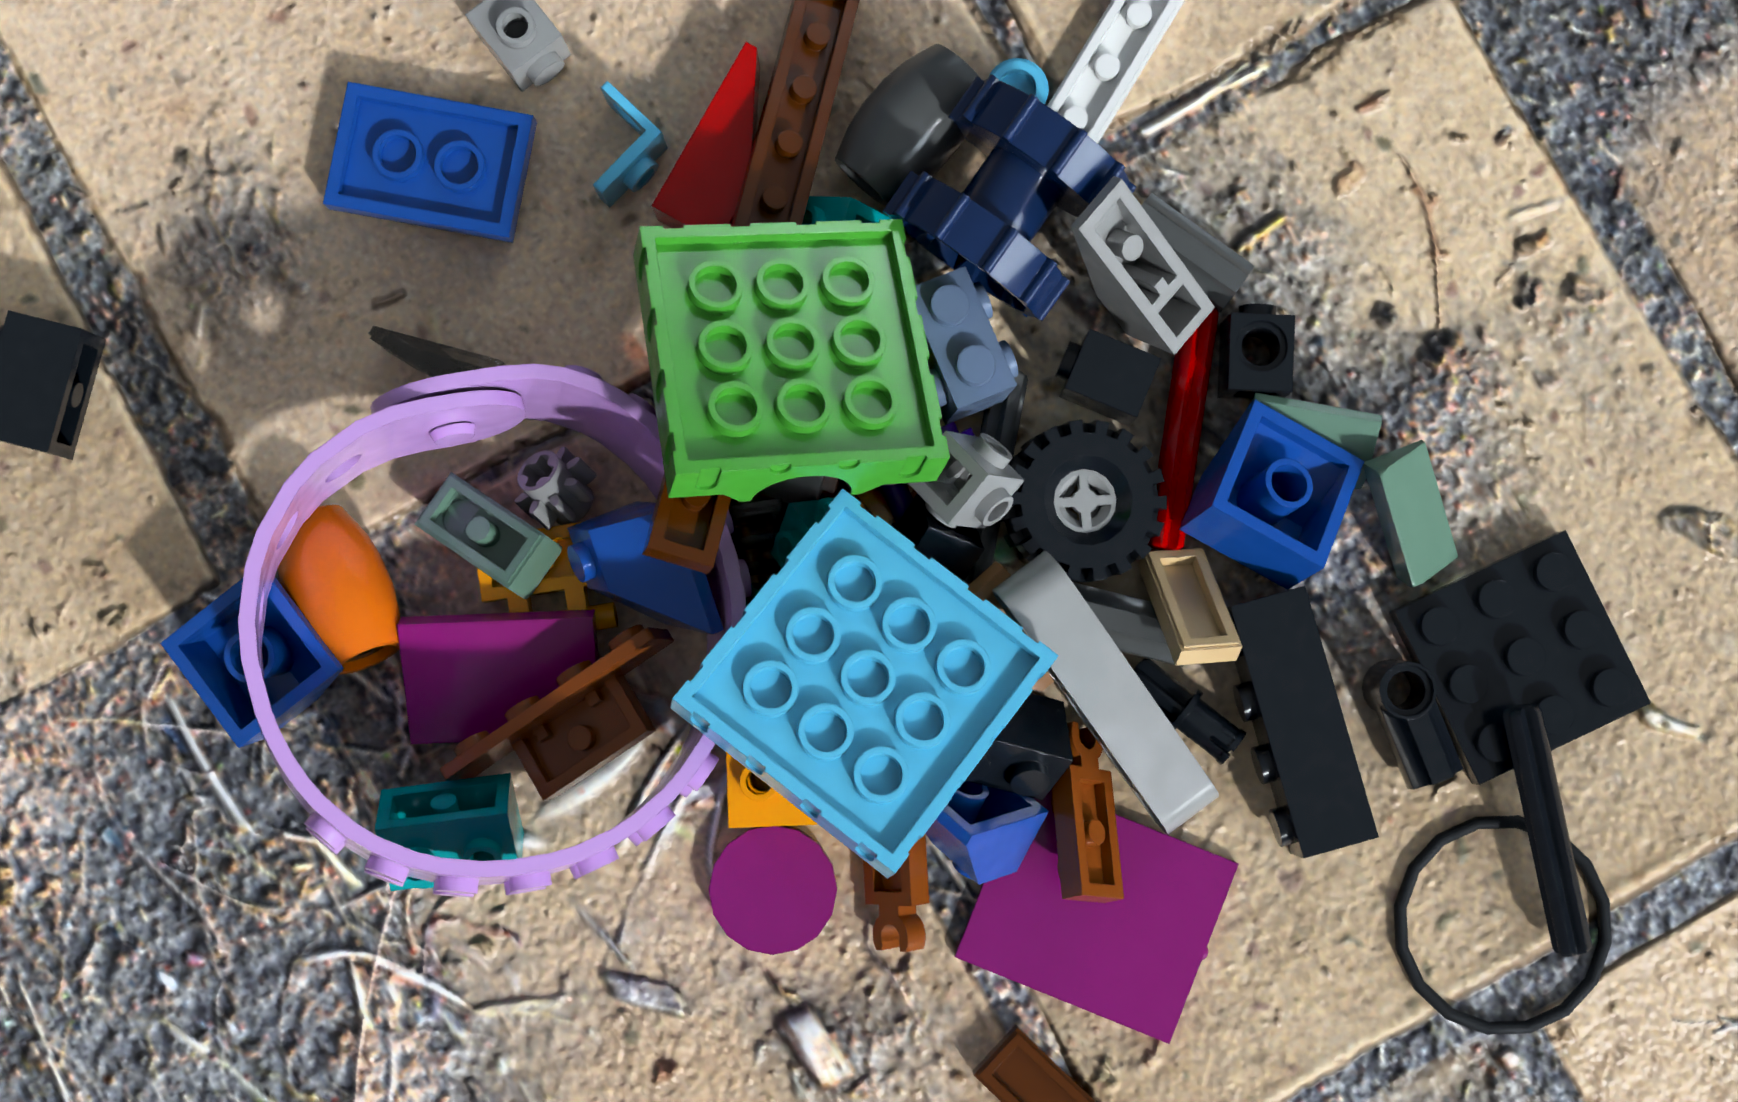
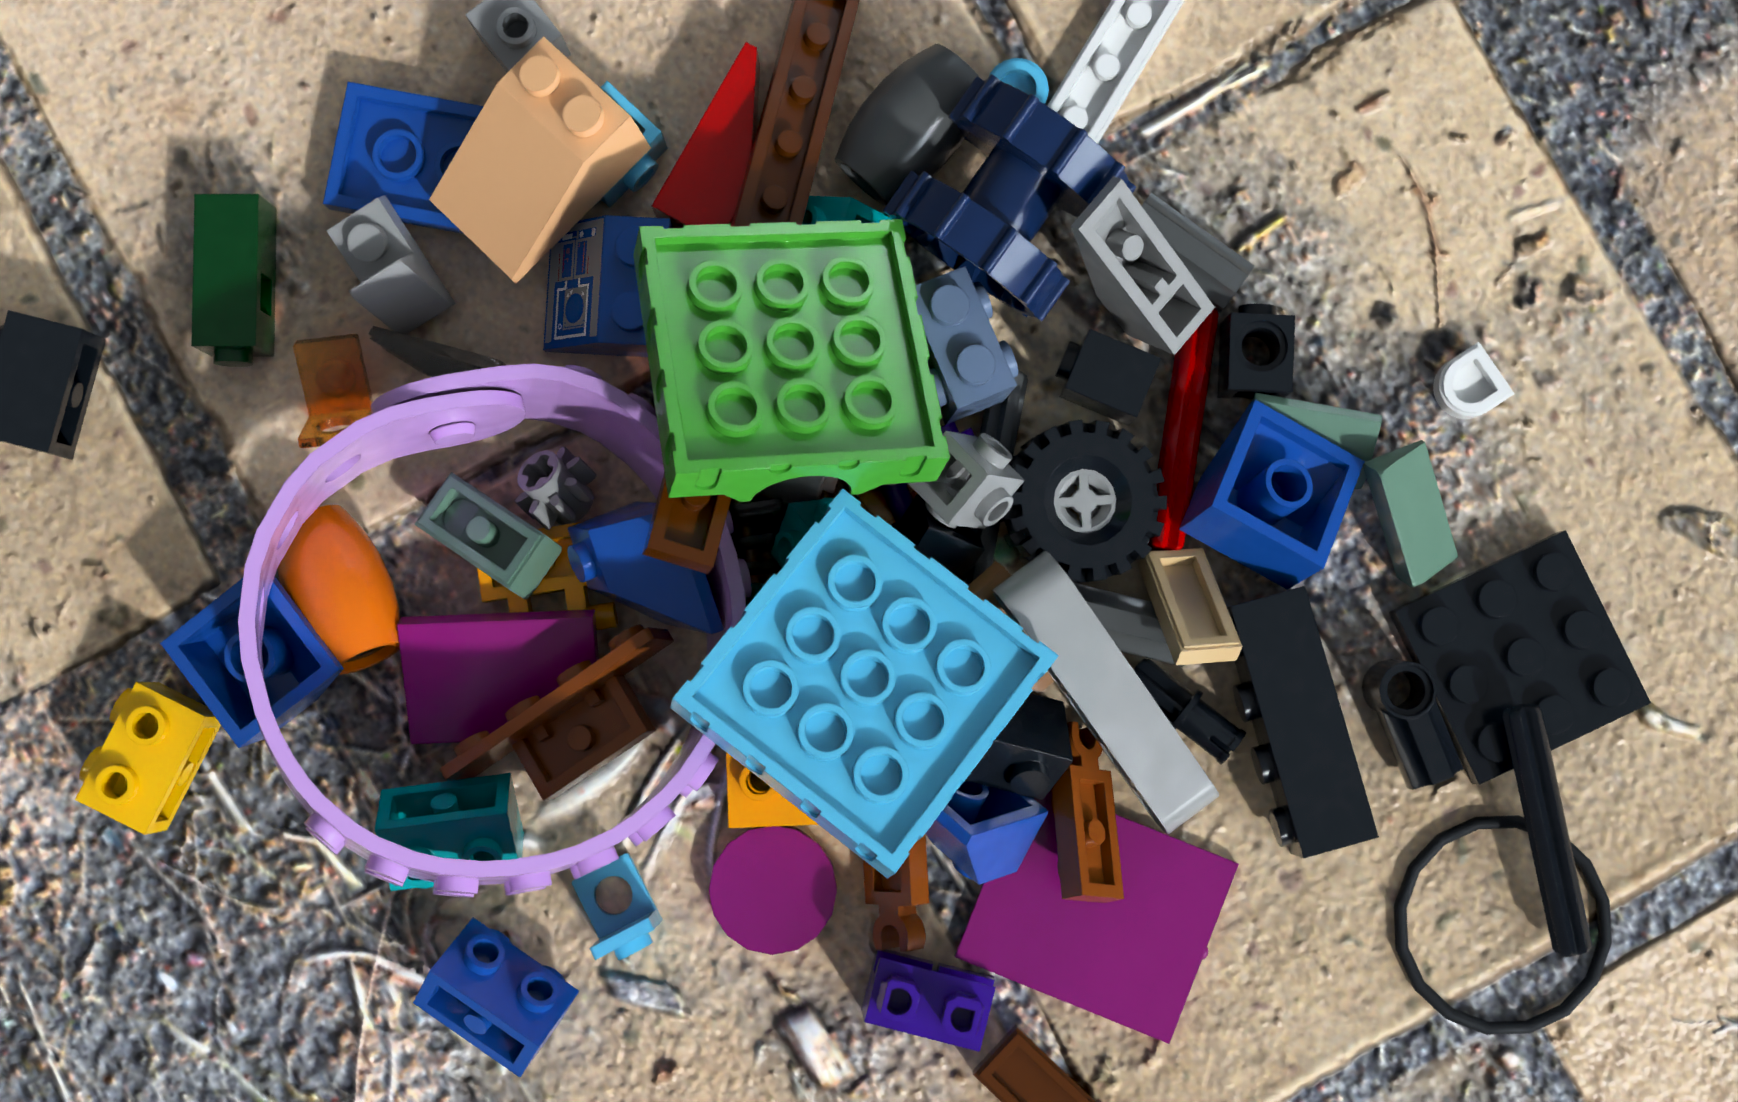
none -> yellow brick [75,682,221,835]
none -> dark green brick [191,194,277,367]
none -> clear orange bracket [293,334,373,448]
none -> light grey slope [326,195,456,337]
none -> blue brick [413,917,579,1077]
none -> light nougat slope [429,36,651,284]
none -> blue slope [543,215,674,357]
none -> medium azure bracket [572,853,663,960]
none -> dark purple hips [861,949,996,1052]
none -> white tile [1433,342,1514,419]

